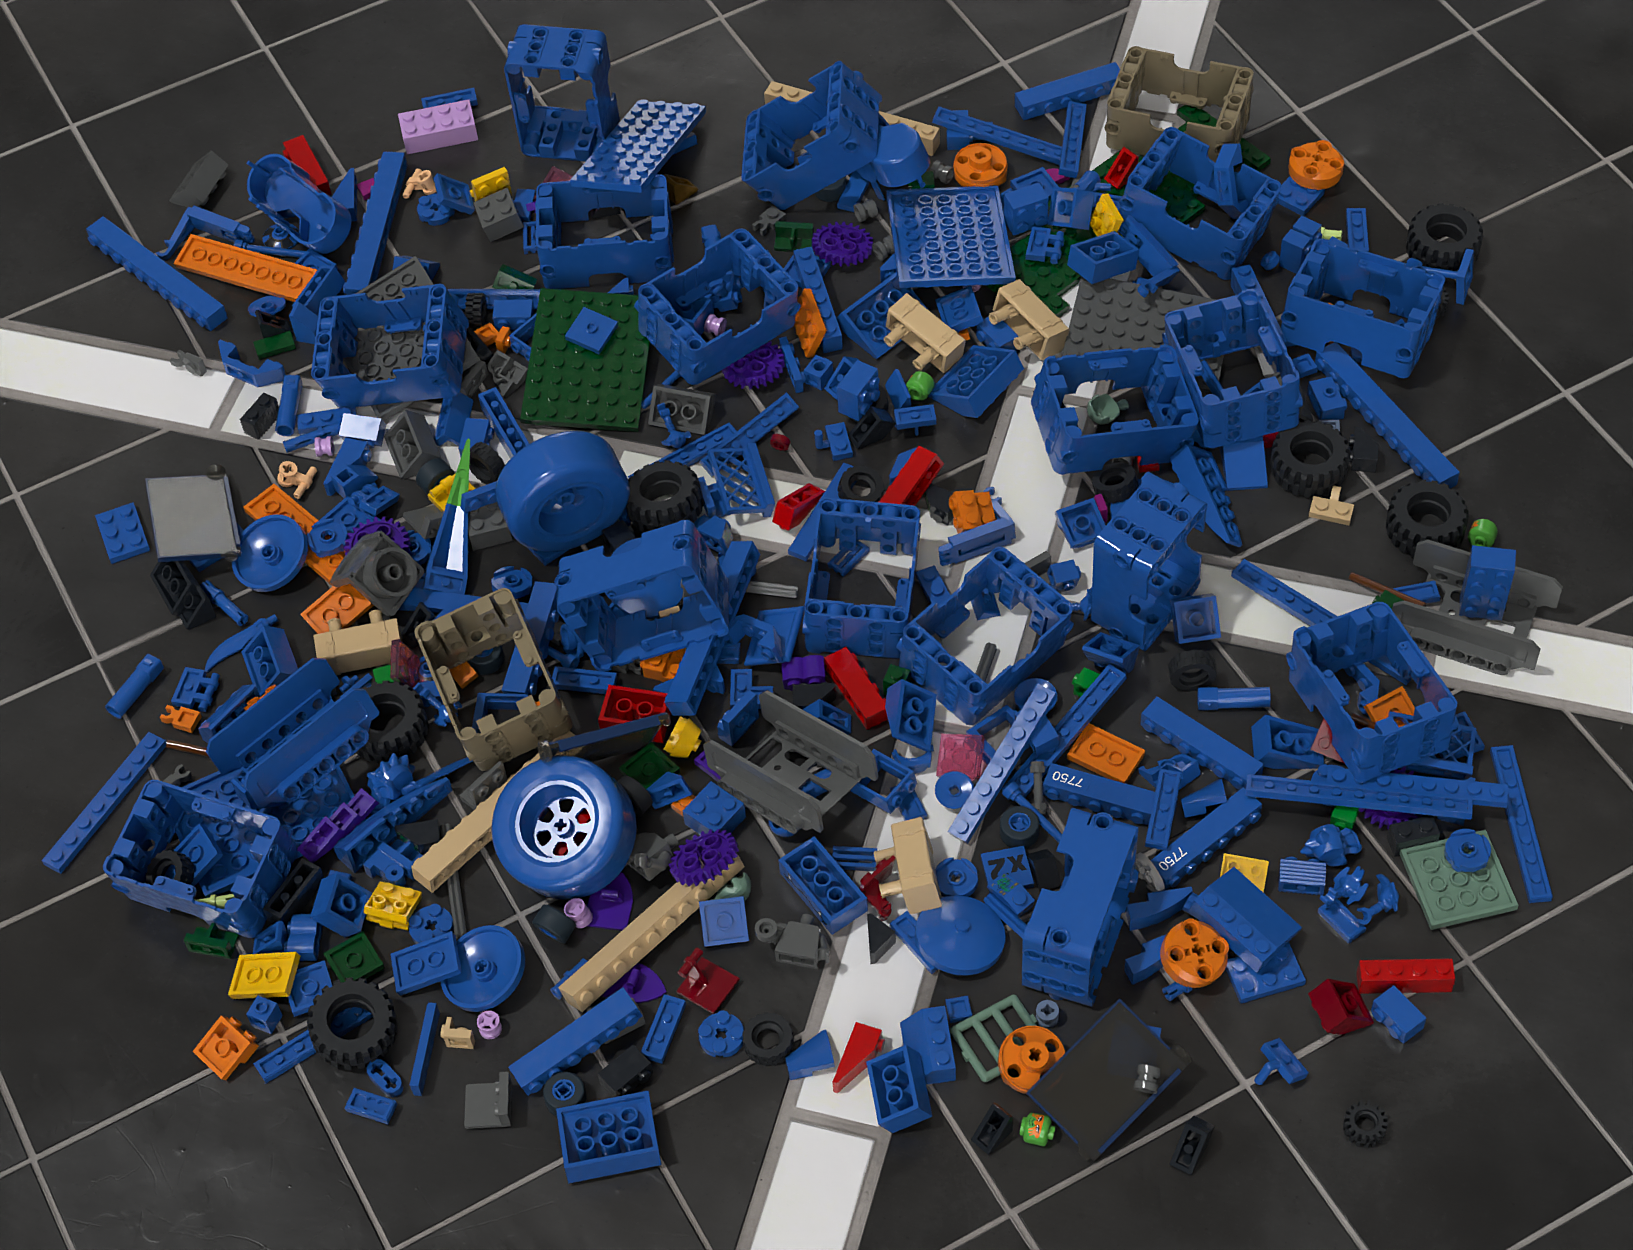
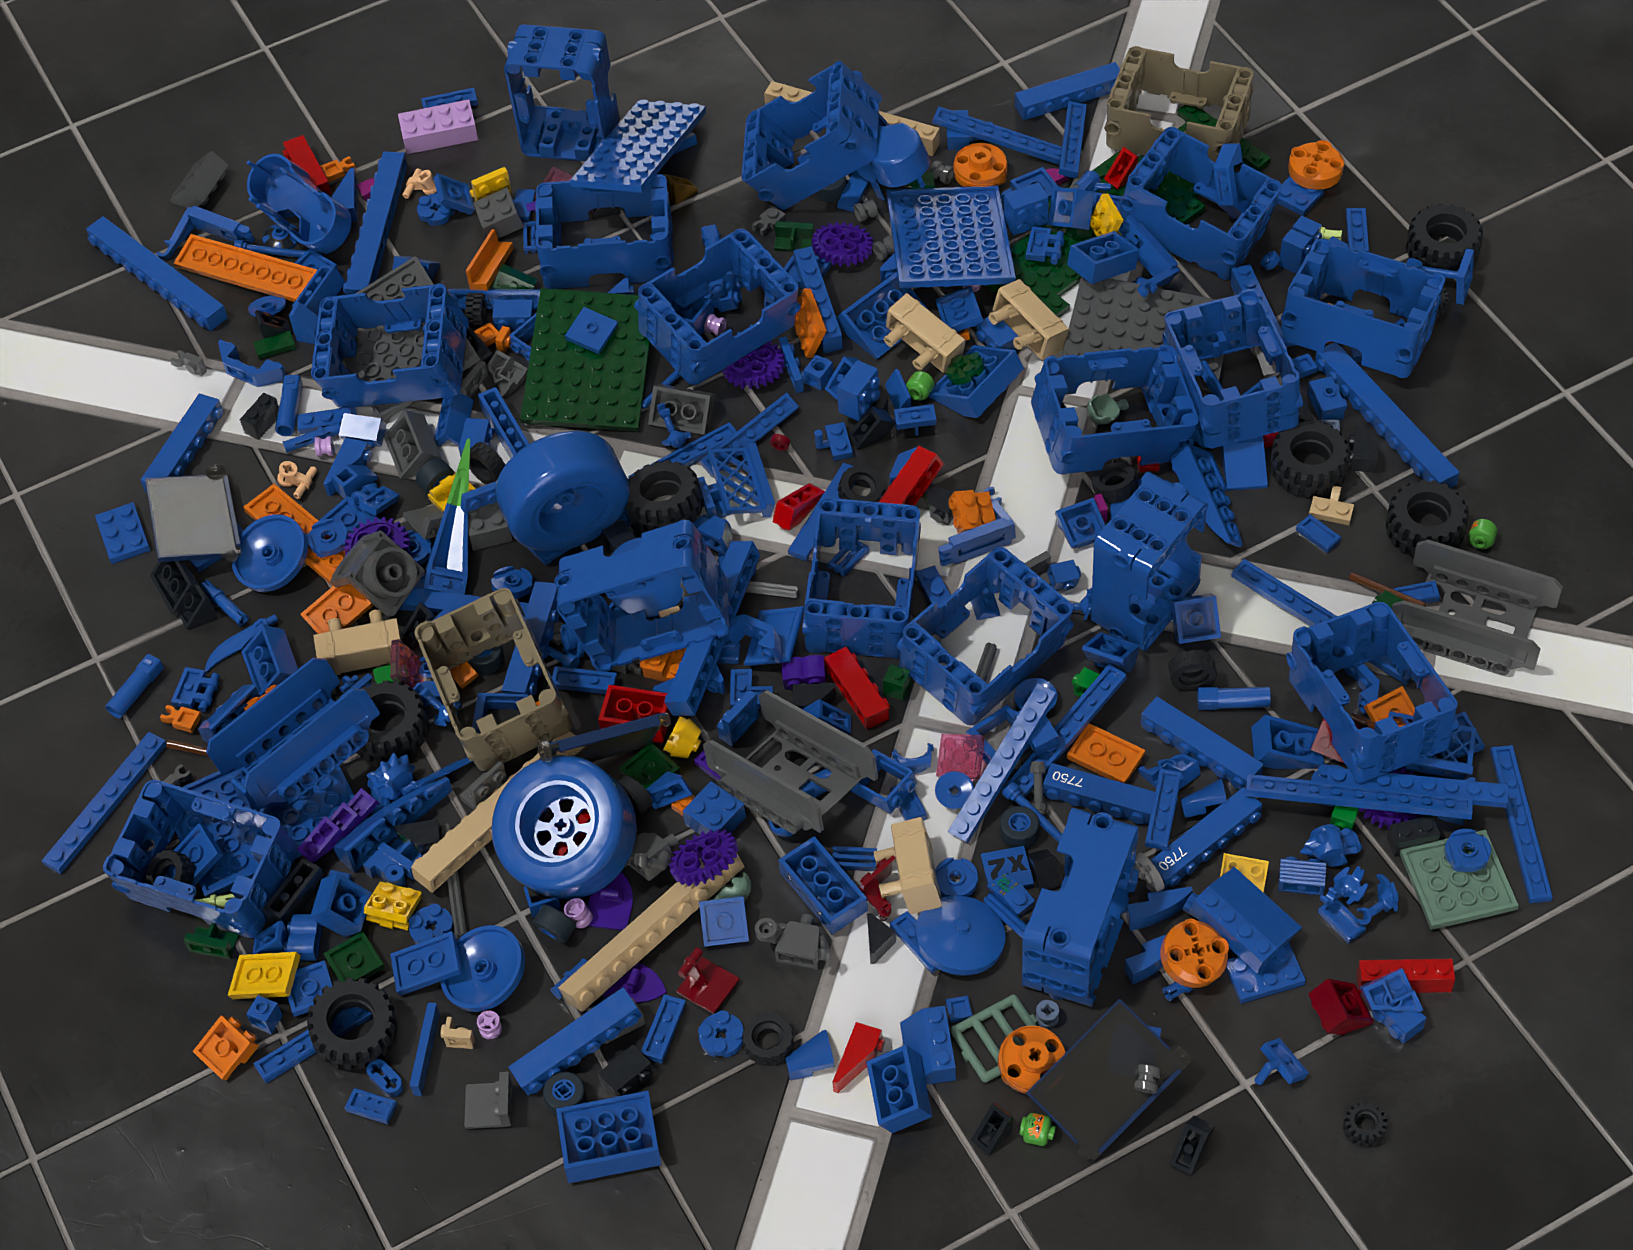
blue slope [885,679,937,752] -> none
blue brick [1459,545,1516,620] -> none
none -> blue brick [140,393,224,499]
none -> orange plate [320,156,356,182]
none -> orange panel [466,229,514,291]
none -> blue bracket [523,886,561,918]
none -> dark green plate [945,352,985,385]
none -> blue tile [1296,514,1341,553]
none -> blue slope [1359,968,1423,1012]

